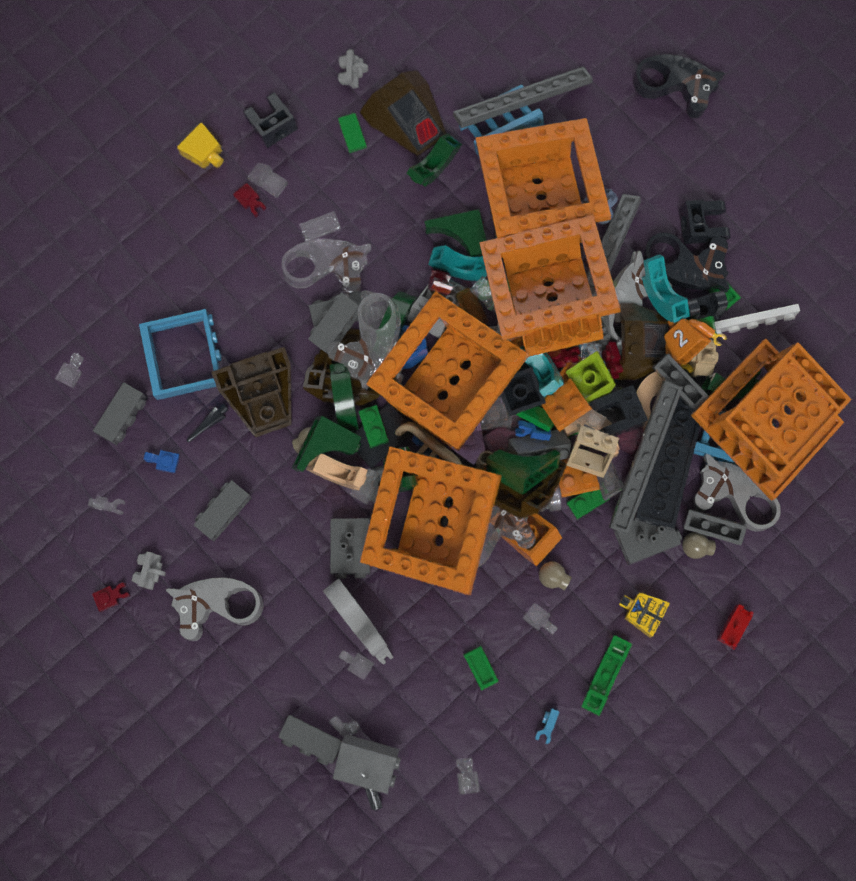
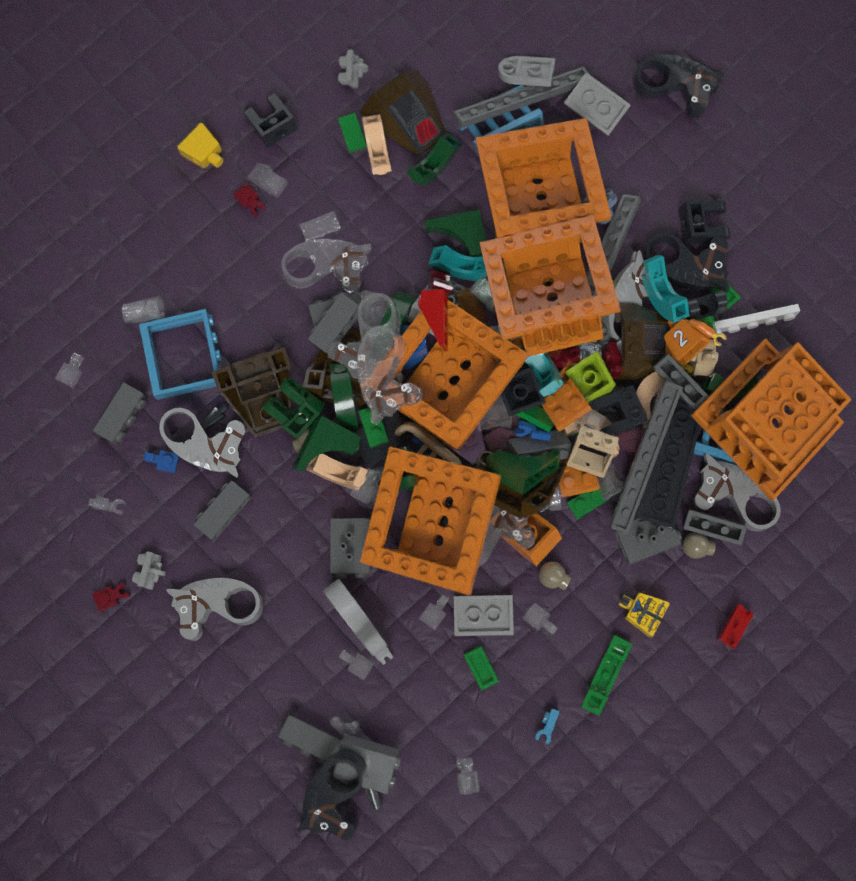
none -> clear plant [122,295,165,323]
none -> light grey animal [159,408,245,478]
none -> dark green brick [263,378,325,439]
none -> black animal [298,750,367,840]
none -> clear animal [357,326,423,425]
none -> light nougat arch [362,114,391,175]
none -> red slope [418,289,448,352]
none -> clear plate [419,595,449,630]
none -> light grey plate [454,595,514,636]
none -> light grey tile [498,56,555,87]
none -> light grey plate [564,73,630,136]

